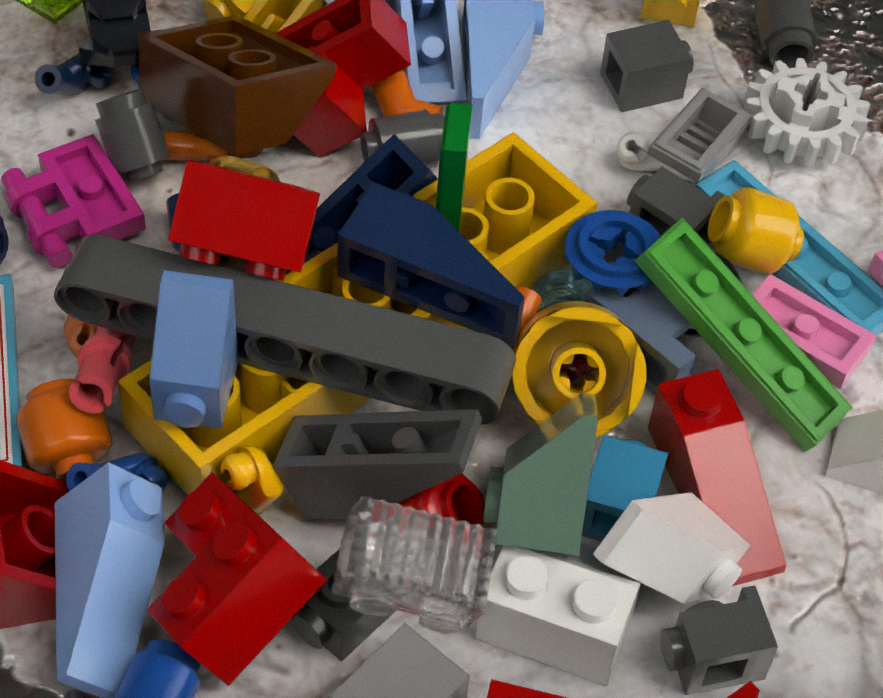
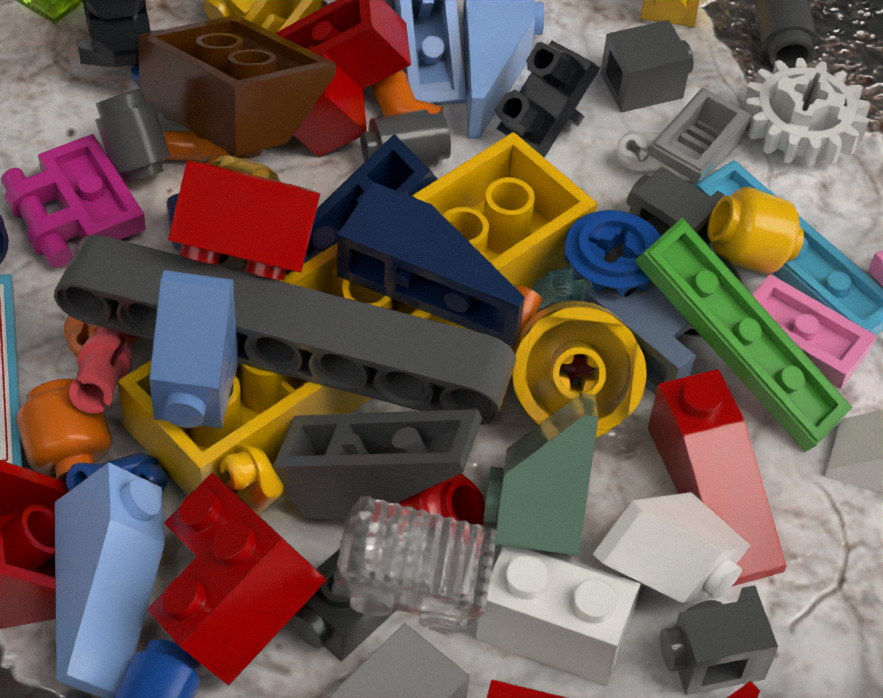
dark blue arm [35,53,114,96] -> none
green tile [436,102,473,231] -> none
dark azure brick [582,435,668,542] -> none
none -> black hips [495,40,600,158]

